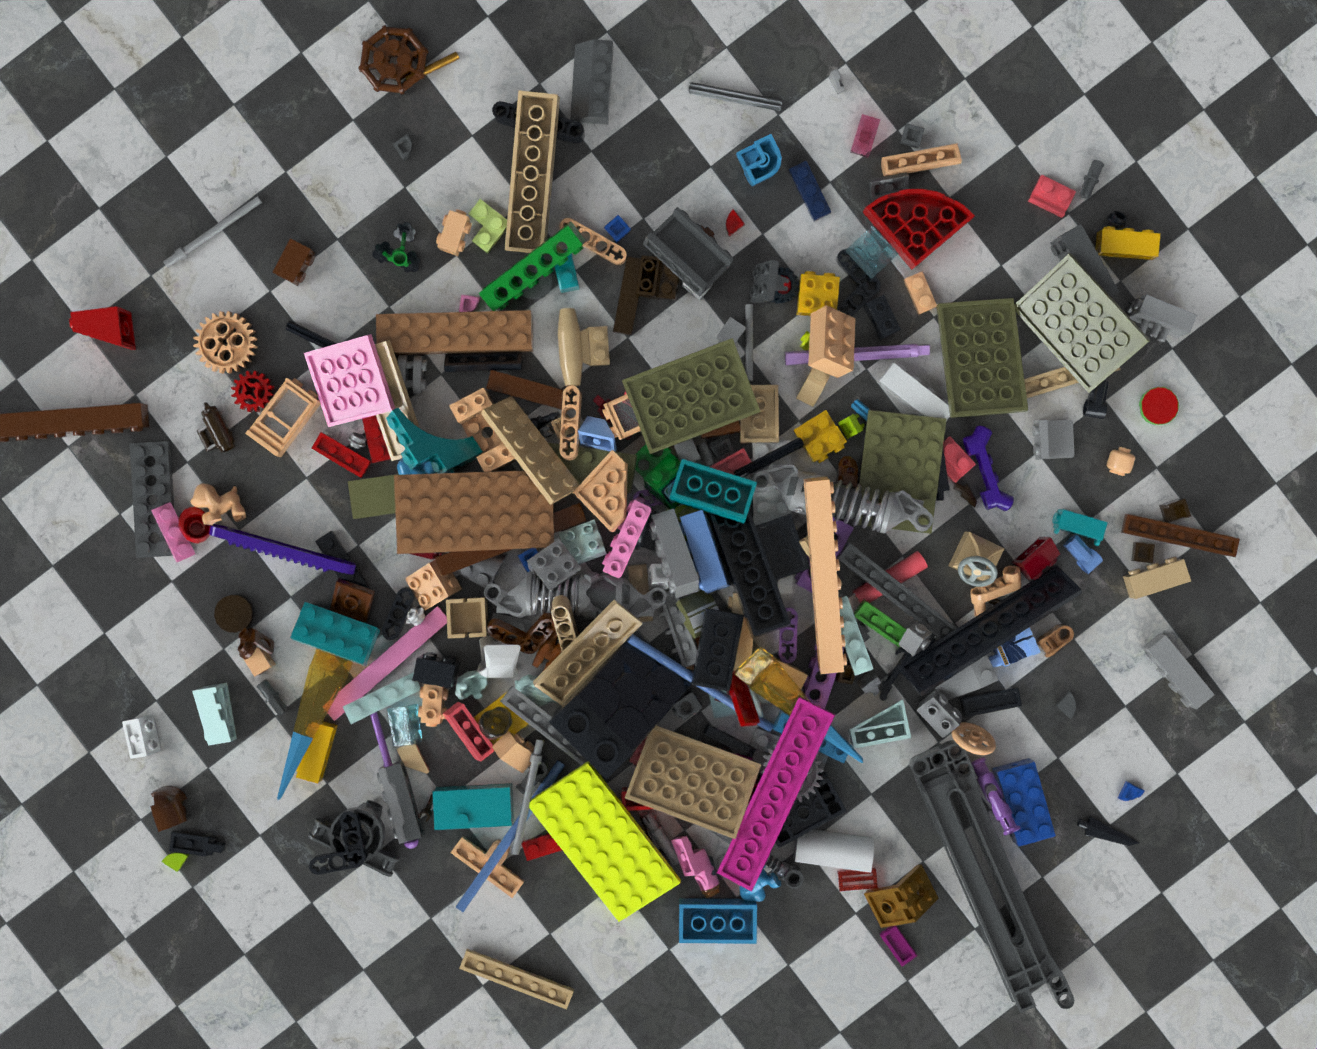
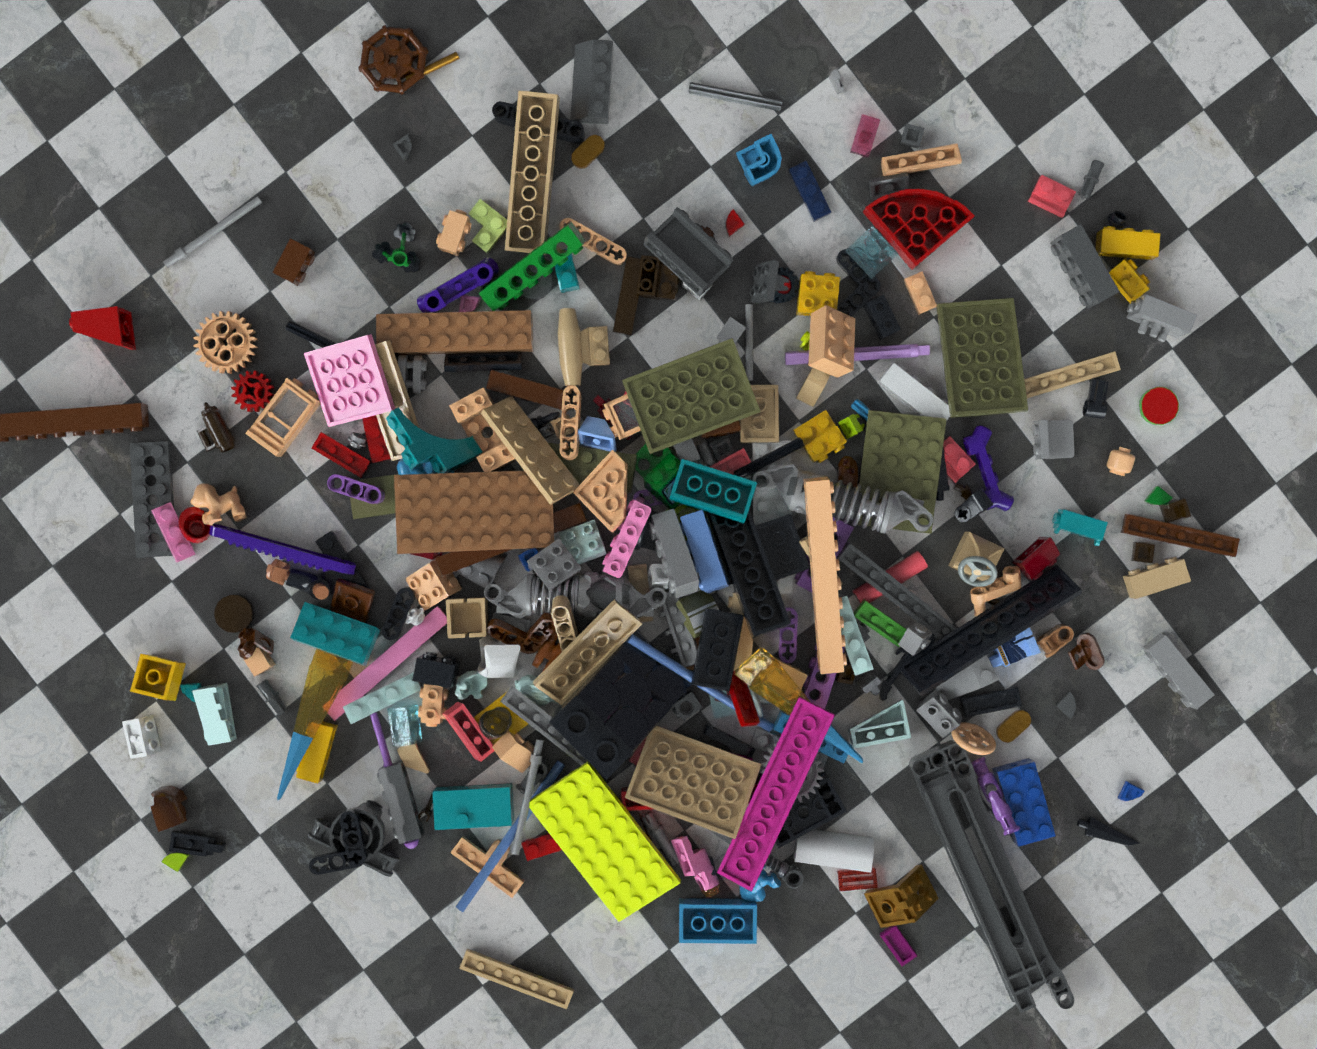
blue plate [604,215,631,243] -> none
plate [1014,253,1151,393] -> none
medium blue piece [1063,535,1103,574] -> none
none -> yellow brick [130,654,186,701]
none -> teal tile [180,683,202,702]
none -> piece [266,559,330,600]
none -> medium lavender beam [327,474,385,504]
none -> dark purple plate [417,257,499,313]
none -> pearl gold tile [572,135,605,169]
none -> black piece [955,489,993,522]
none -> pearl gold tile [996,710,1031,743]
none -> reddish brown bracket [1068,633,1105,670]
none -> yellow bracket [1109,257,1150,304]
none -> green tile [1144,486,1173,505]

